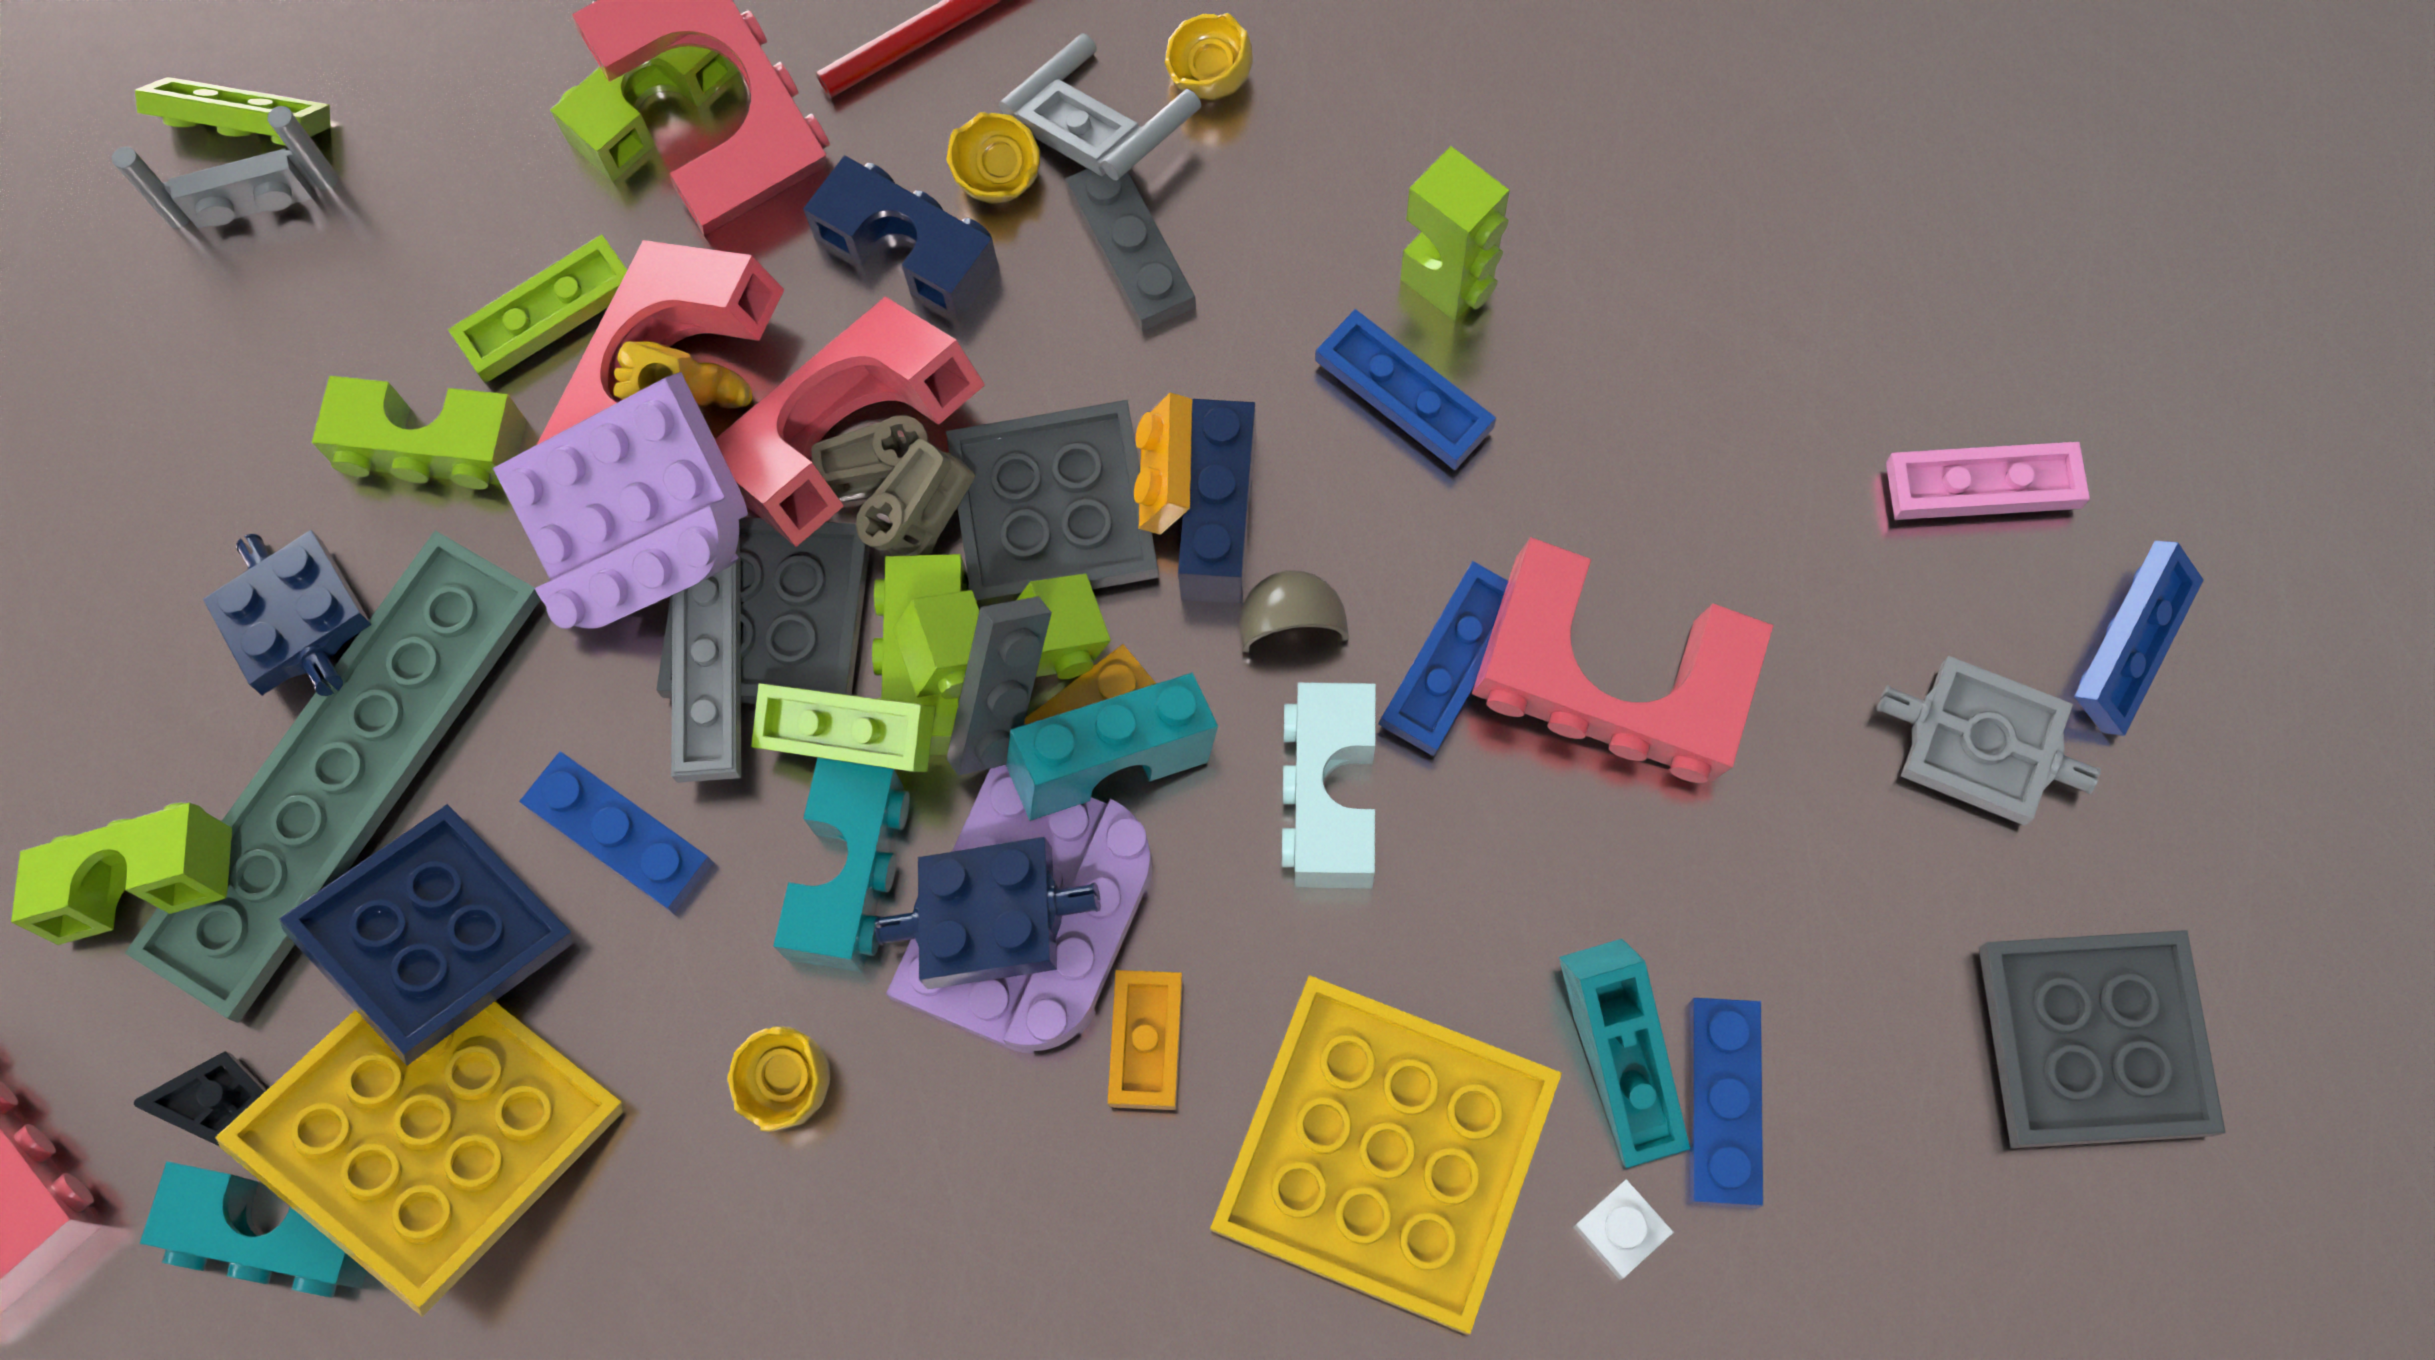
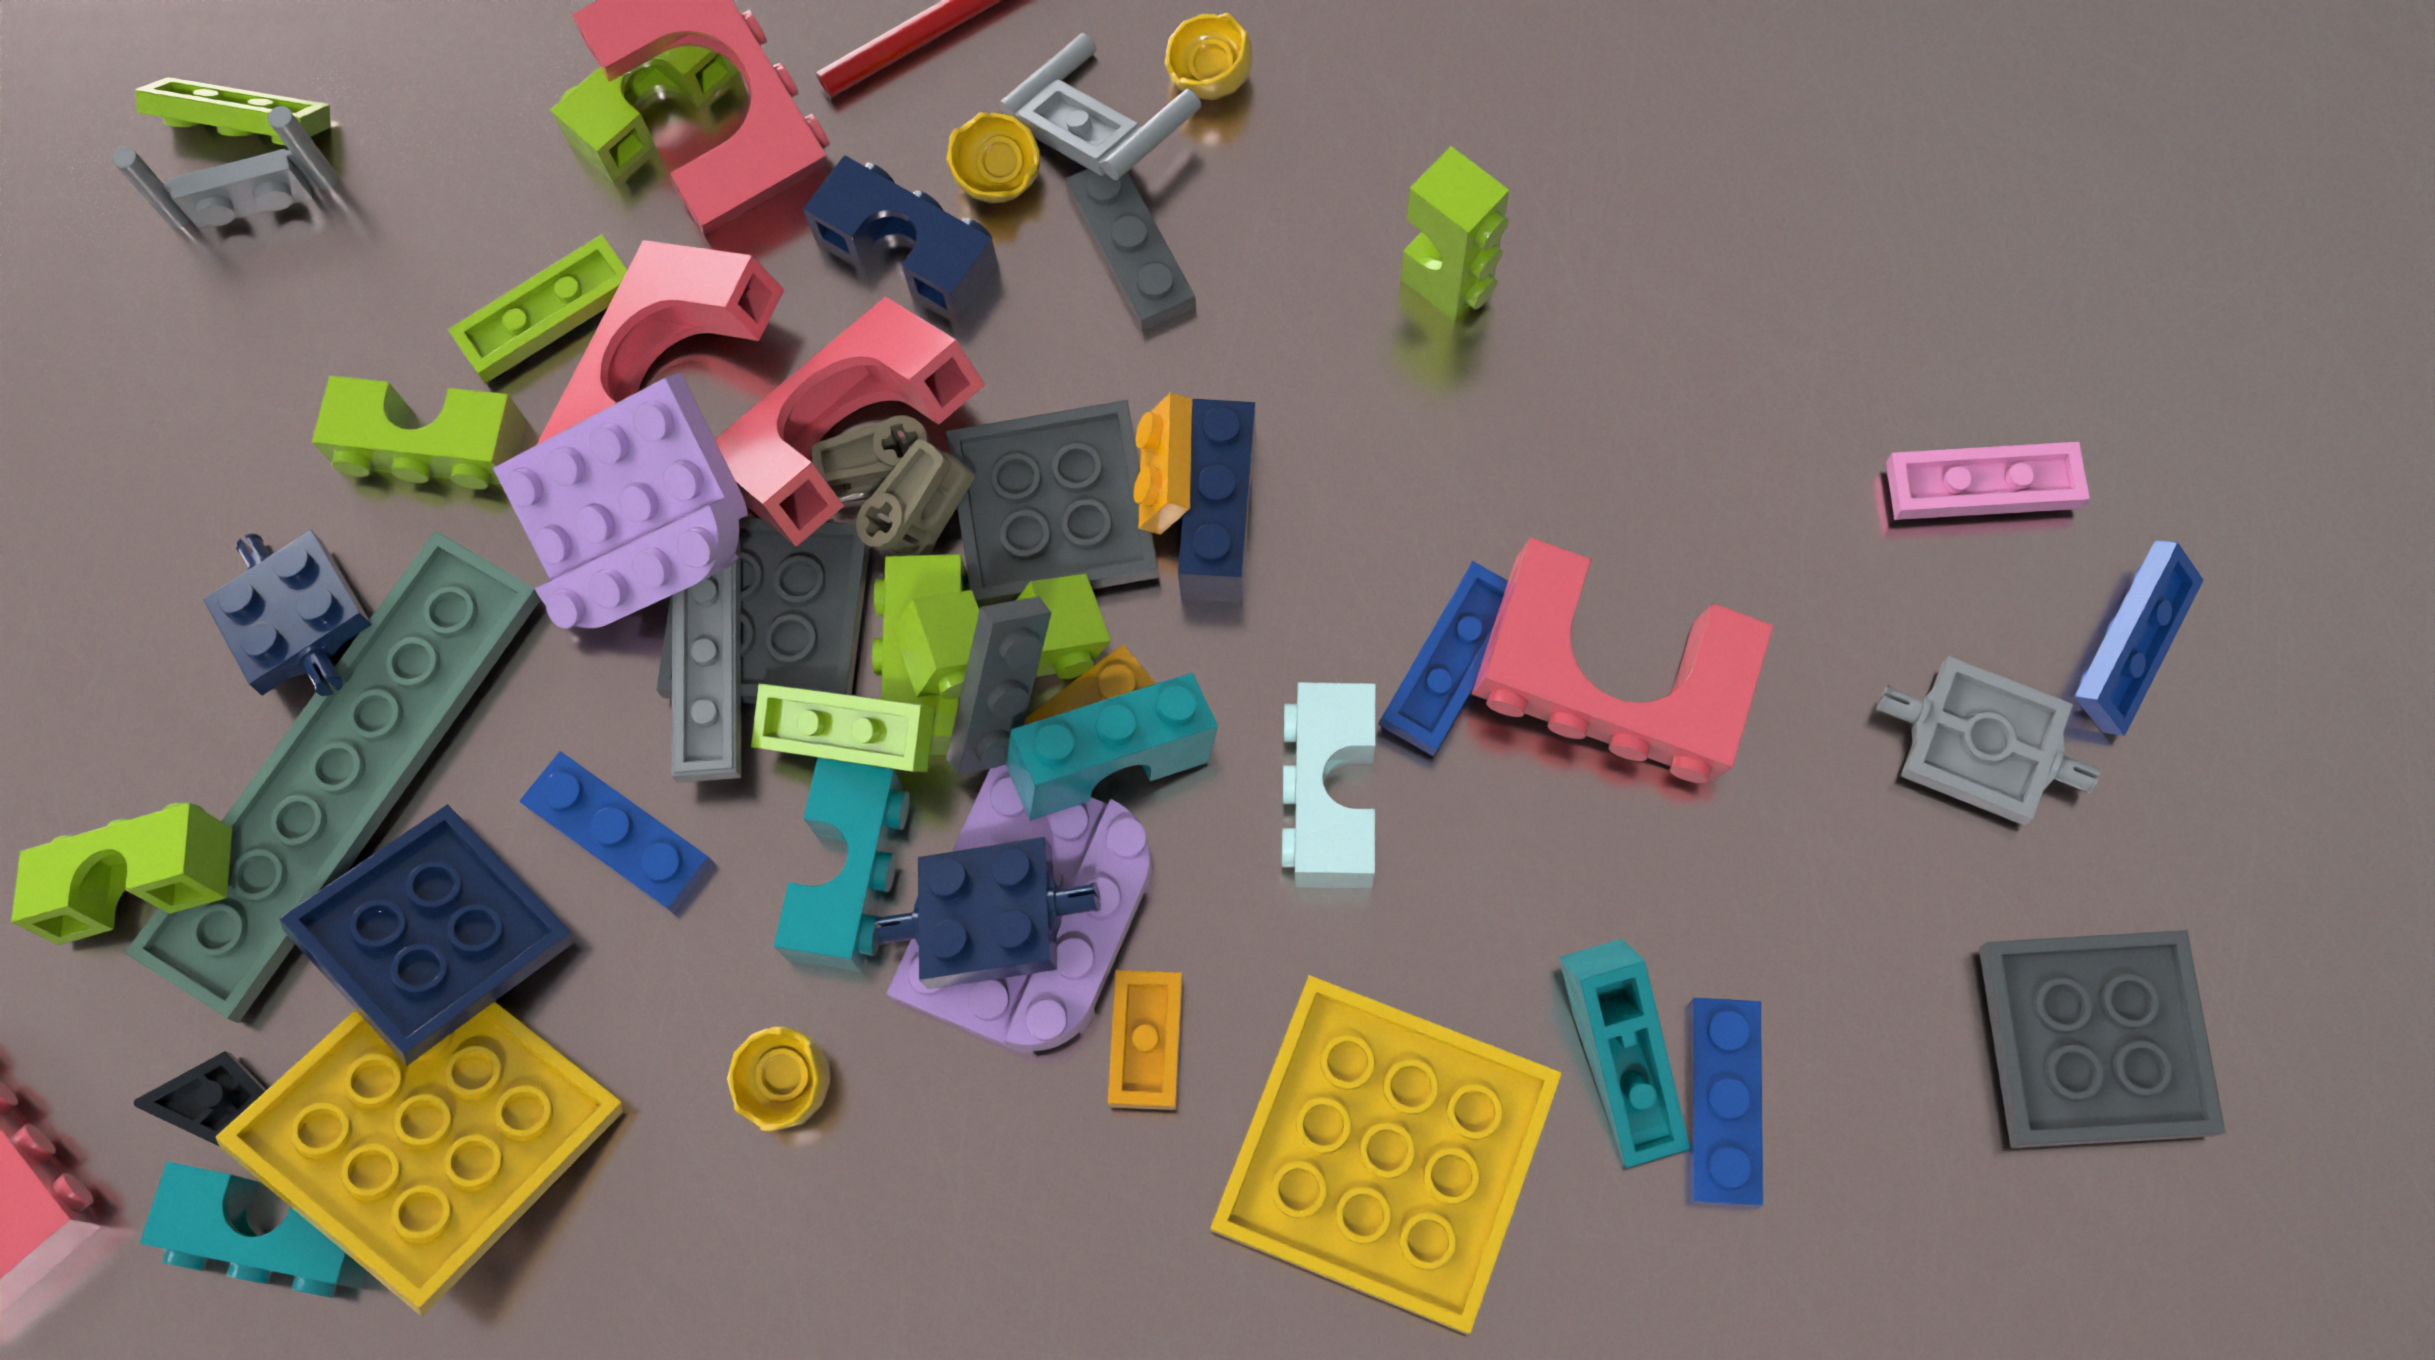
yellow animal [613,341,753,408] -> none
dark tan helmet [1239,570,1349,653] -> none
blue plate [1315,309,1496,470] -> none
white plate [1573,1179,1674,1280] -> none

